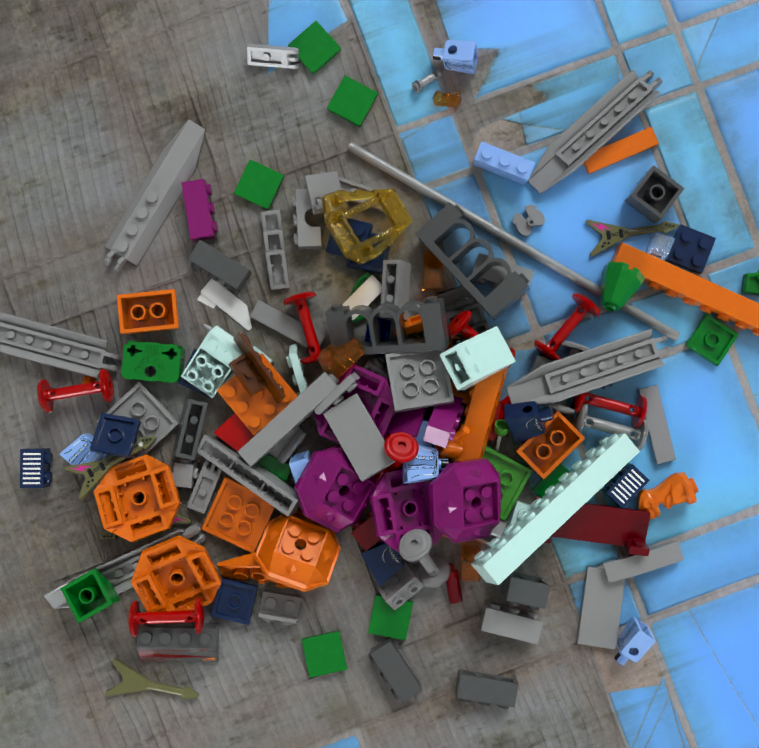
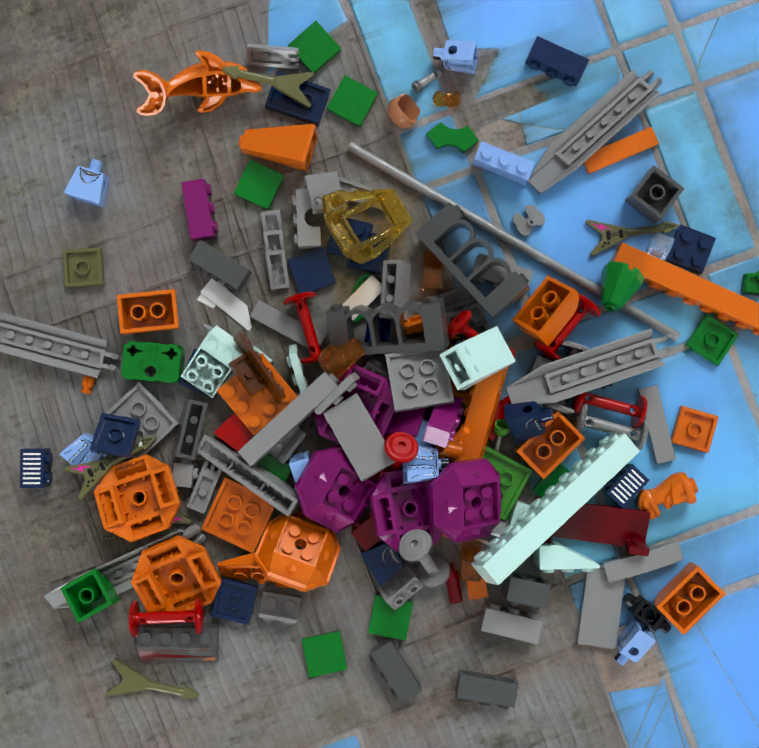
red hose [37,369,114,413] -> none
light grey hinge [104,120,205,272] -> none
none -> olive tile [63,247,105,288]
none -> light blue torso [64,159,109,208]
none -> orange animal [133,50,262,116]
none -> olive piece [222,66,314,109]
none -> orange slope [238,124,318,172]
none -> dark blue tile [265,71,331,126]
none -> dark blue tile [288,247,336,293]
none -> nougat hair [387,93,420,129]
none -> green tile [426,122,479,153]
none -> orange tile [466,577,488,600]
none -> orange brick [512,275,579,347]
none -> dark blue brick [525,36,589,87]
none -> light aqua slope [533,539,600,573]
none -> black piece [623,593,671,633]
none -> orange brick [654,562,725,635]
none -> orange tile [671,406,719,453]

